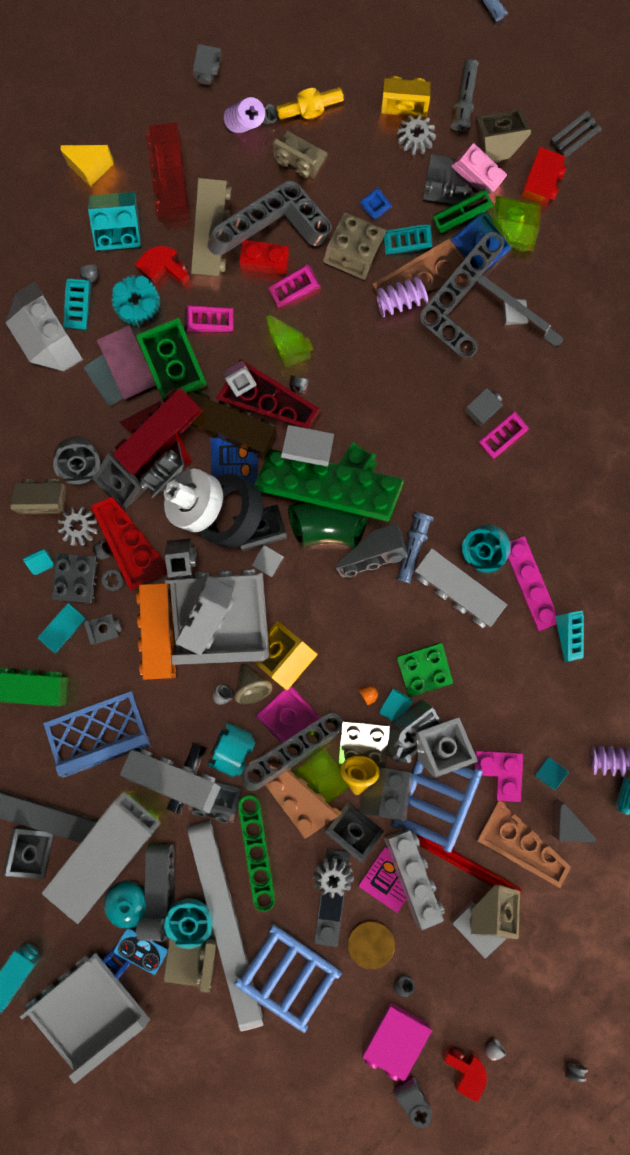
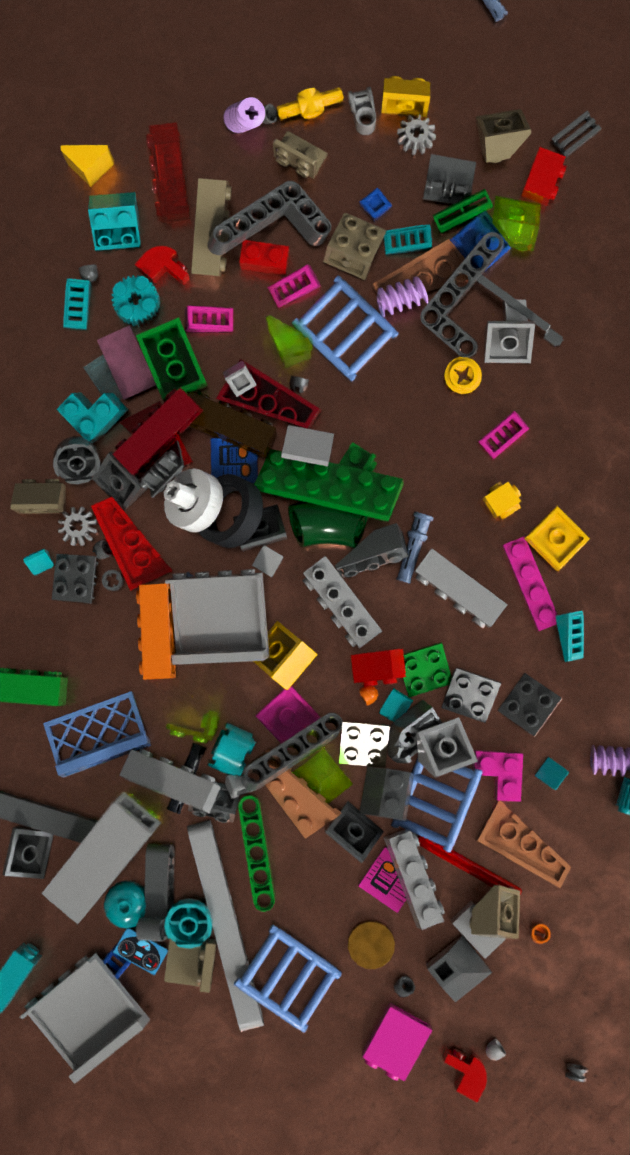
light grey wedge [6,281,83,372] -> none
teal tile [38,603,87,654] -> none
dark grey brick [84,614,122,645] -> none
dark grey brick [165,538,197,577] -> none
light grey wedge [175,576,235,655] -> none
dark grey brick [193,44,222,84] -> none
light grey hinge [212,684,233,705] -> none
dark tan hat [234,664,273,704] -> none
light grey gear [313,856,354,898] -> none
dark grey plate [314,848,350,947] -> none
yellow hat [340,756,380,795] -> none
dark grey piece [393,1077,432,1128] -> none
dark grey pin [450,59,479,132] -> none
bright pink brick [451,143,507,195] -> none
teal cylinder [462,524,511,573] -> none
dark grey brick [465,388,503,427] -> none
dark grey slope [552,799,597,843] -> none
none -> teal brick [57,392,129,443]
none -> clear neon green bracket [165,709,222,744]
none -> light grey slope [225,775,255,799]
none -> medium blue bar [291,275,399,381]
none -> light grey brick [302,556,382,648]
none -> light grey piece [347,86,376,135]
none -> red brick [351,649,406,687]
none -> dark grey slope [426,934,492,1002]
none -> hinge [441,667,501,723]
none -> yellow gear [444,357,482,395]
none -> yellow brick [483,481,521,520]
none -> light grey slope [484,321,535,363]
none -> dark grey hinge [498,673,563,737]
none -> yellow tile [524,506,590,571]
none -> orange hinge [531,924,551,944]

